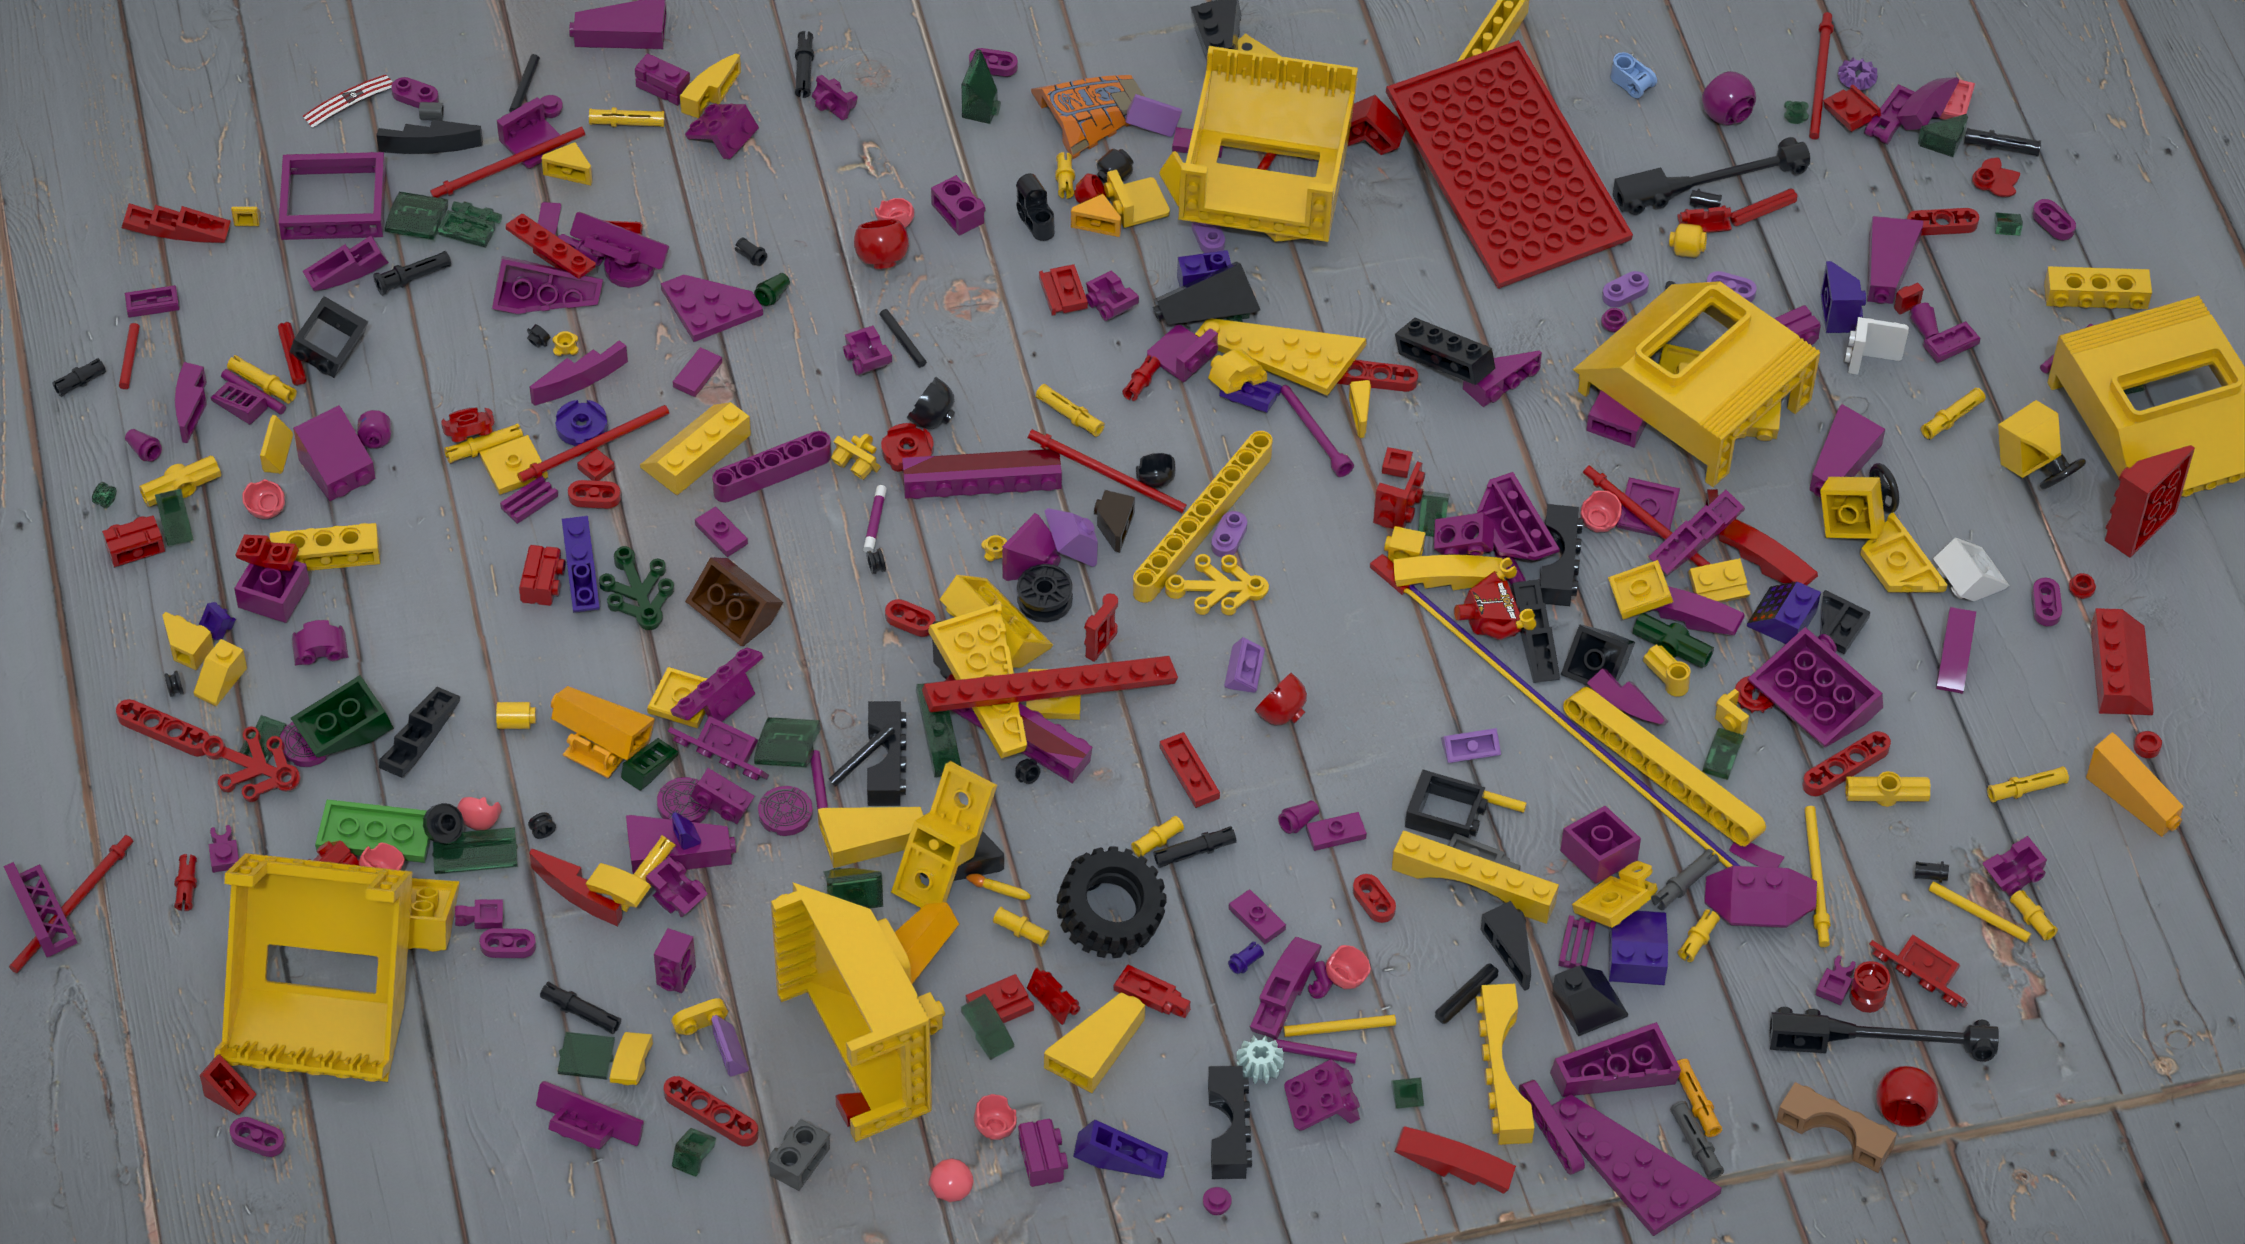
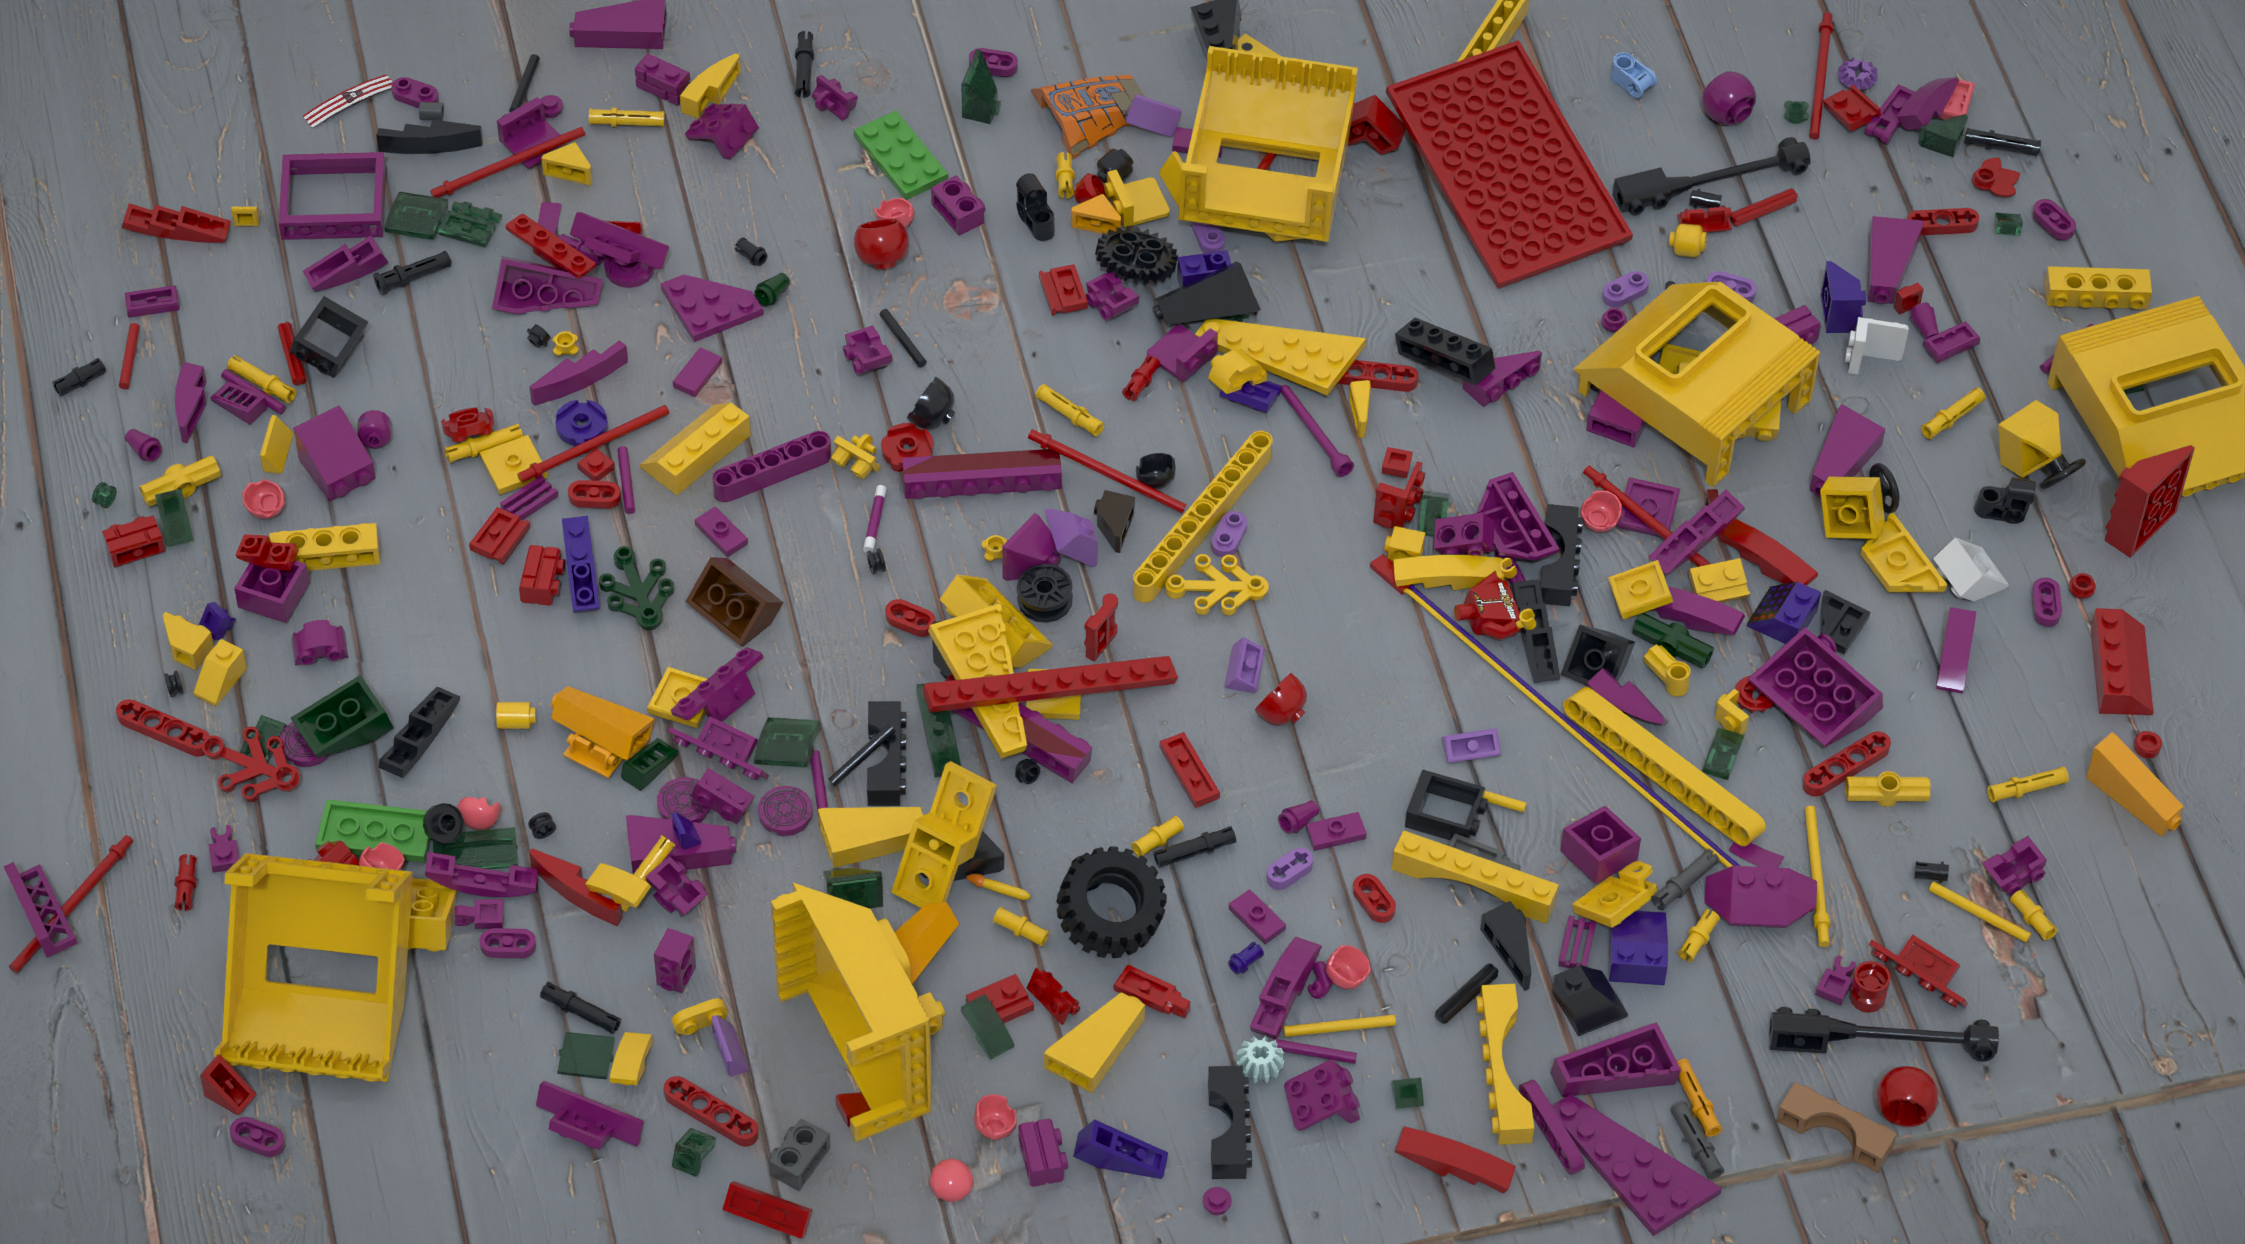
none -> magenta slope [425,852,538,897]
none -> red plate [469,507,530,565]
none -> magenta bar [617,446,635,514]
none -> red plate [722,1181,813,1239]
none -> bright green plate [854,110,948,200]
none -> black gear [1095,226,1178,284]
none -> medium lavender beam [1267,848,1313,890]
none -> black piece [1974,477,2036,524]

